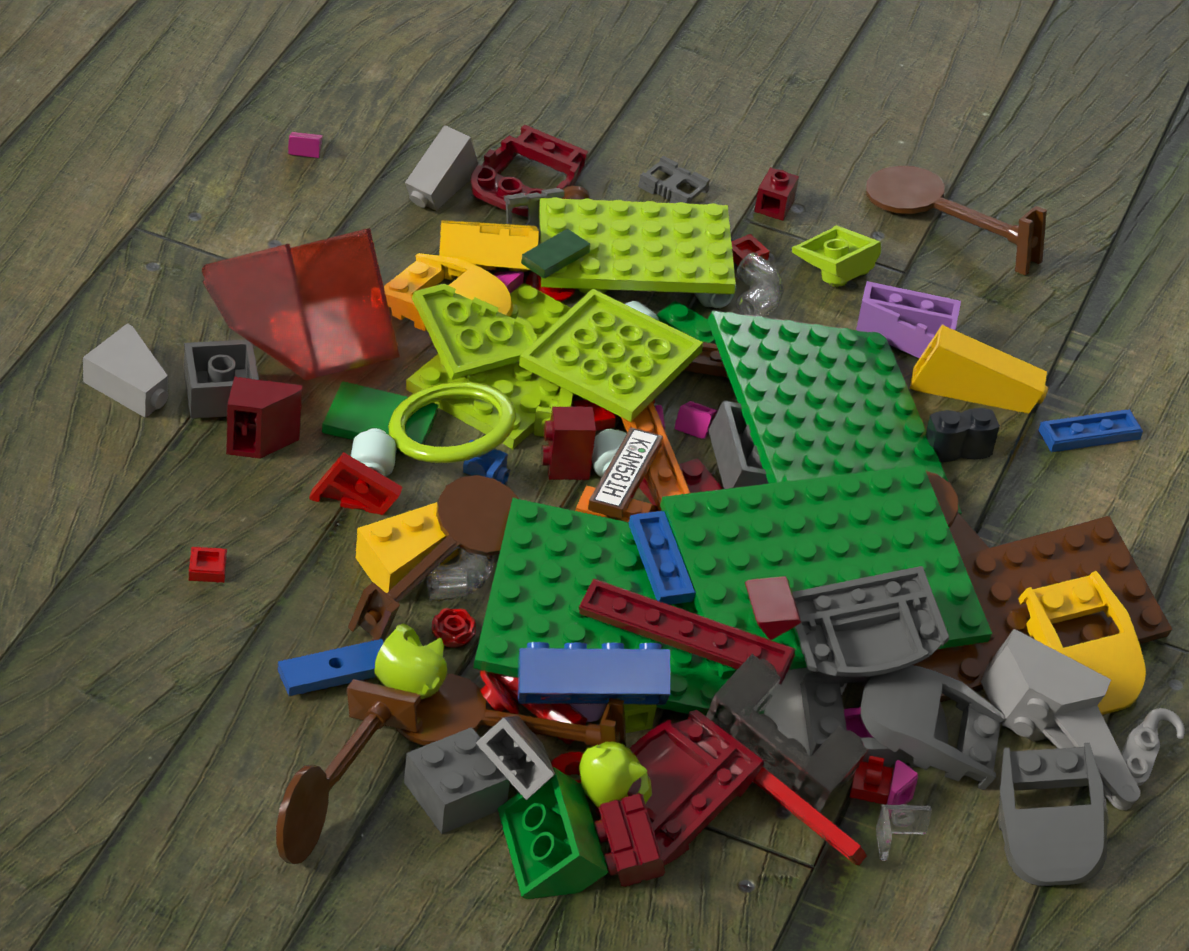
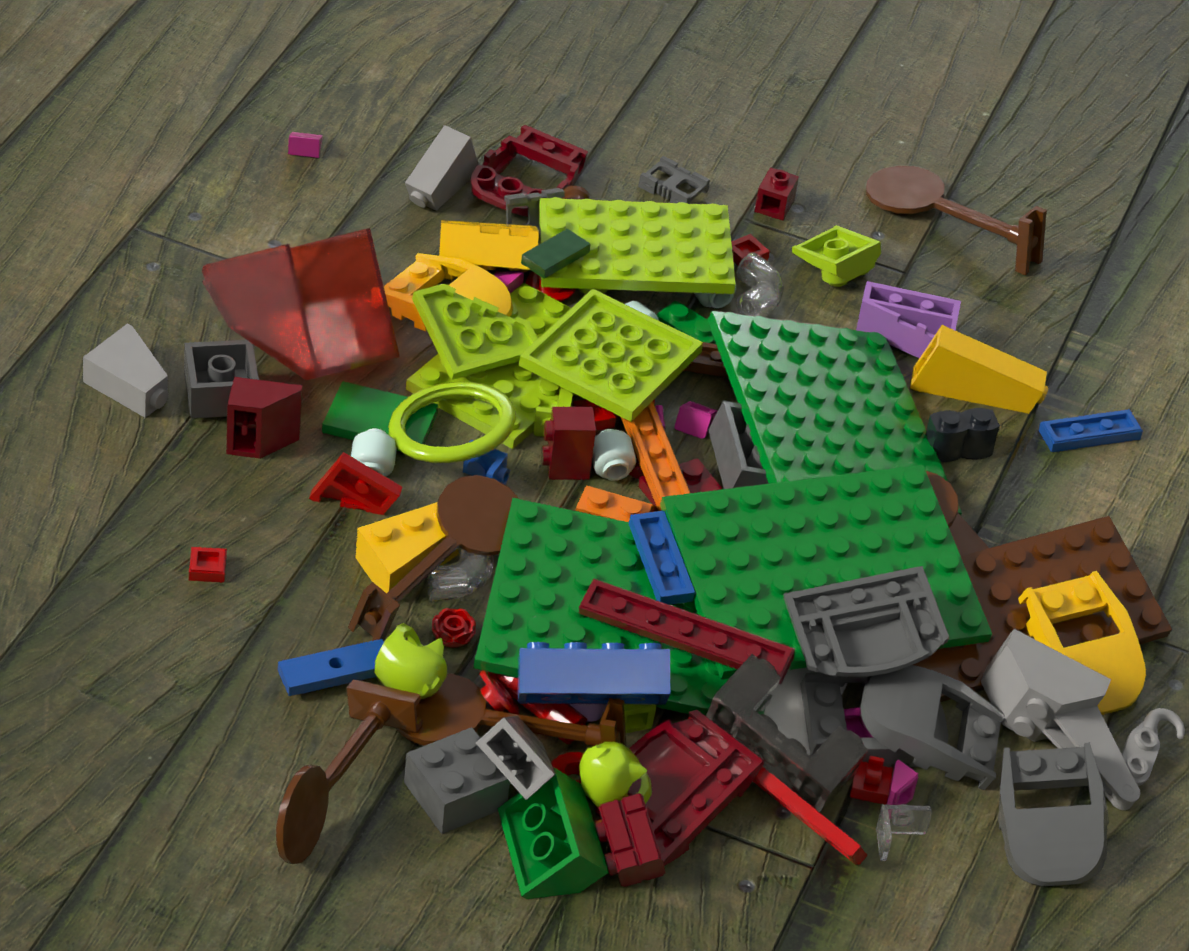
tile [588,427,663,519] -> none
slope [745,576,802,640] -> none

